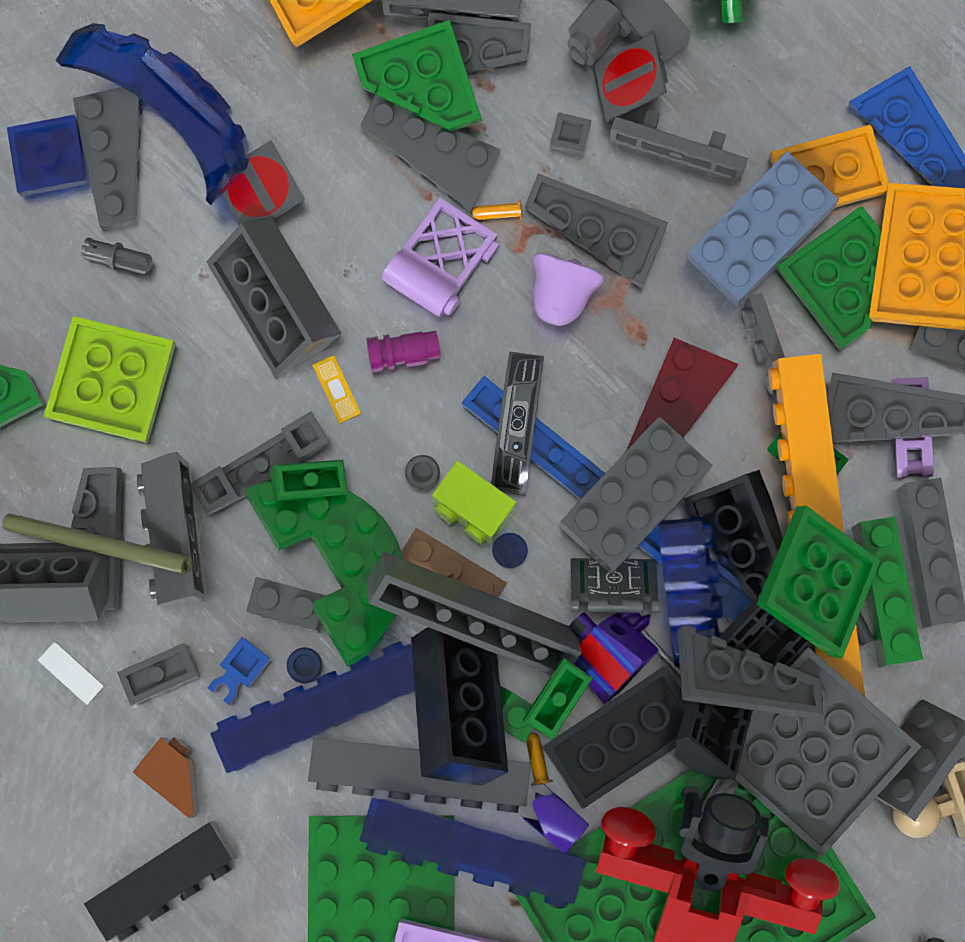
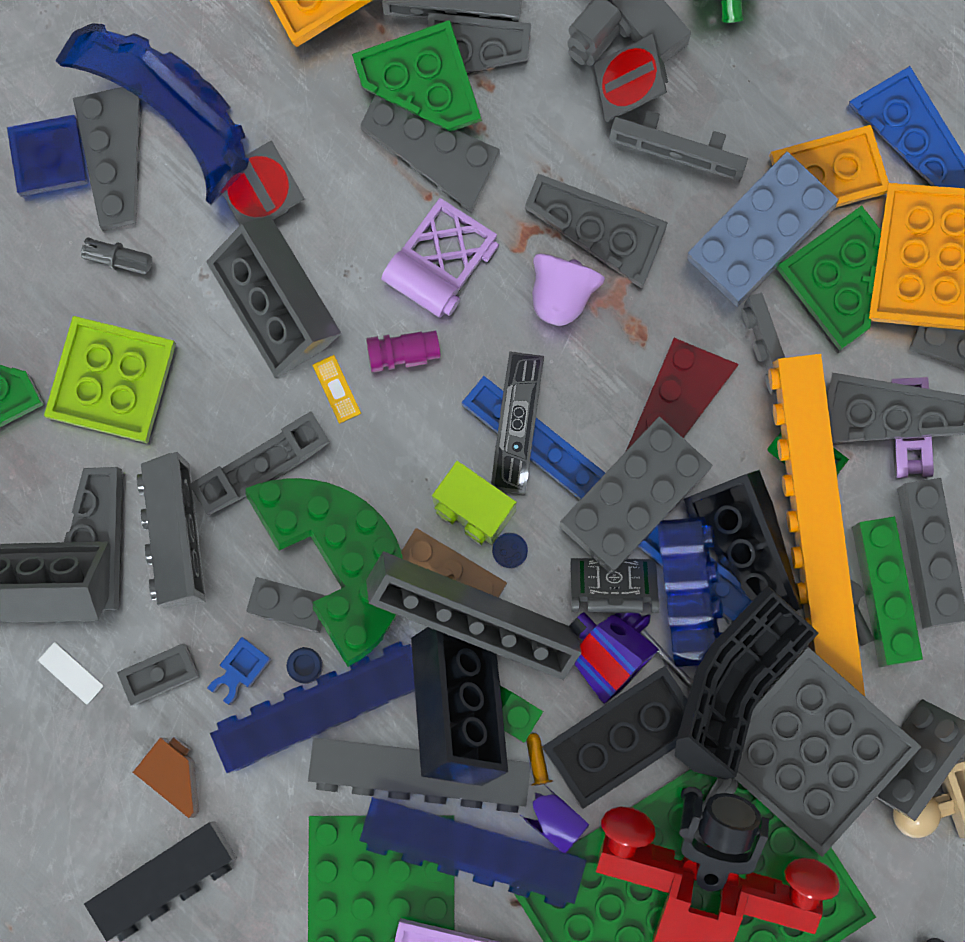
olive piece [3,513,192,574] -> none
green slope [269,459,348,501] -> none
dark grey tile [405,455,440,492] -> none
light orange piece [472,199,522,220] -> none
green slope [523,658,593,740] -> none
dark grey tile [550,112,592,157] -> none
dark grey wing [678,624,823,719] -> none
green plate [756,505,881,658] -> none

